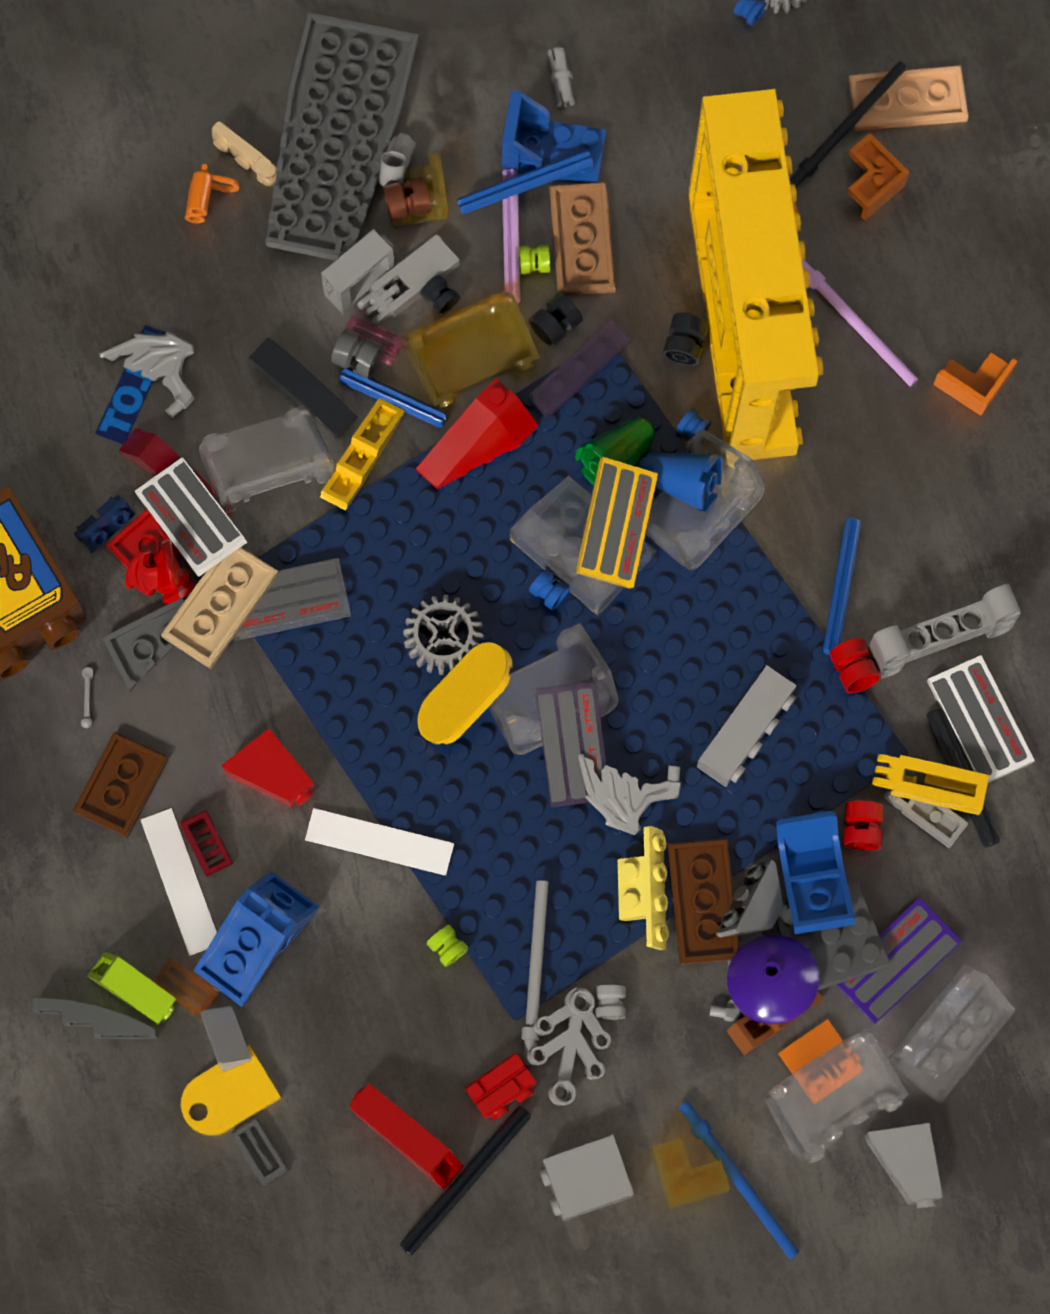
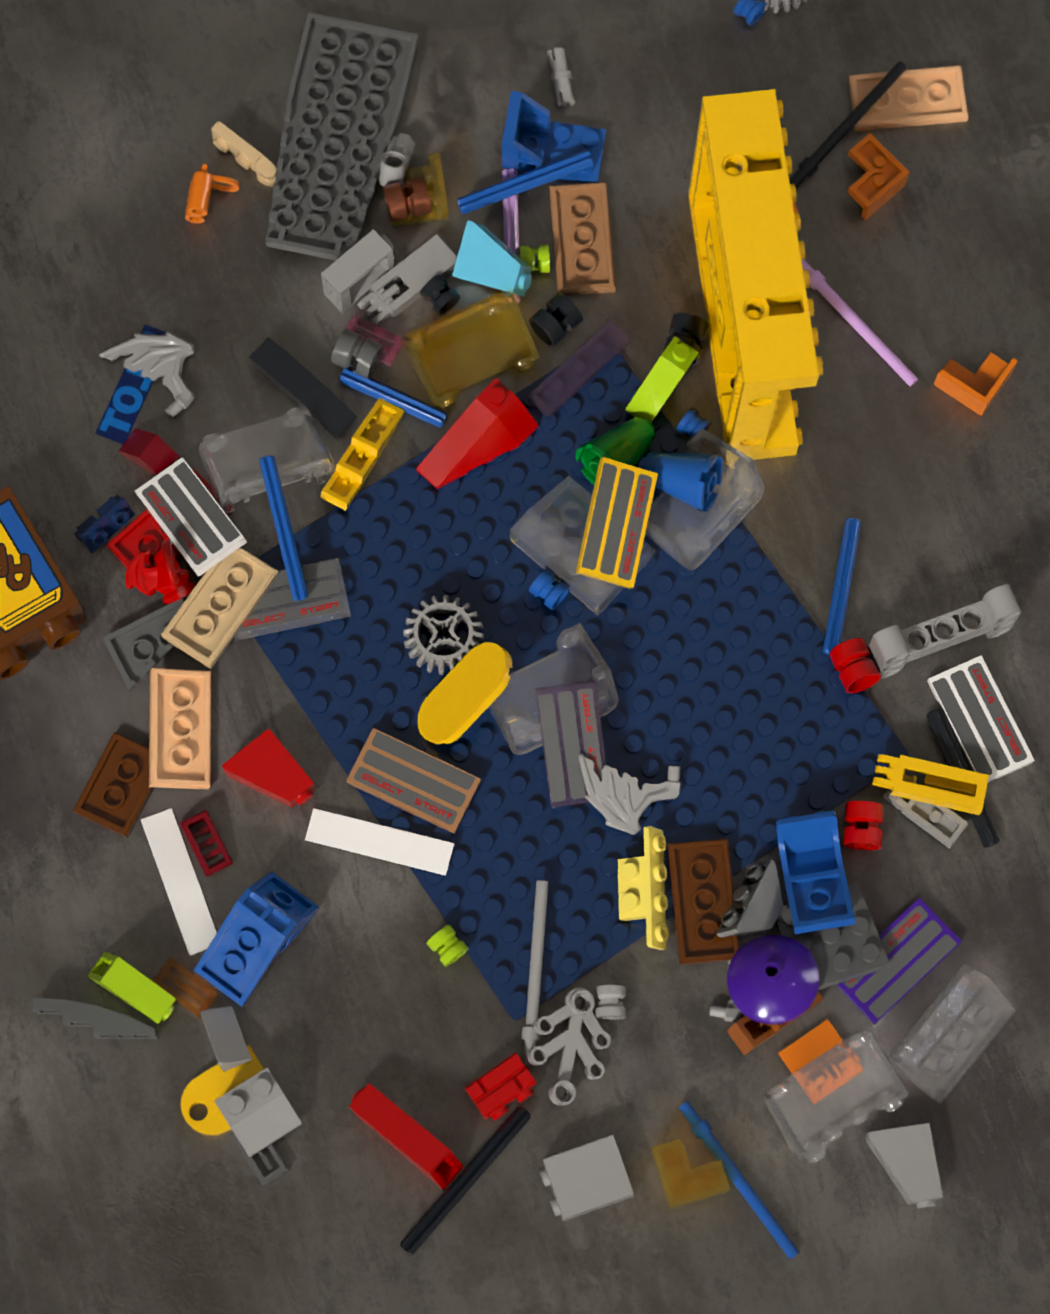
light grey hinge [81,667,94,728] -> none
light grey brick [697,666,797,787] -> none
none -> light nougat tile [149,668,211,790]
none -> light grey slope [214,1067,302,1157]
none -> blue axle [259,455,308,601]
none -> dark grey tile [346,728,481,834]
none -> medium azure slope [452,220,532,297]
none -> lime slope [625,336,699,423]

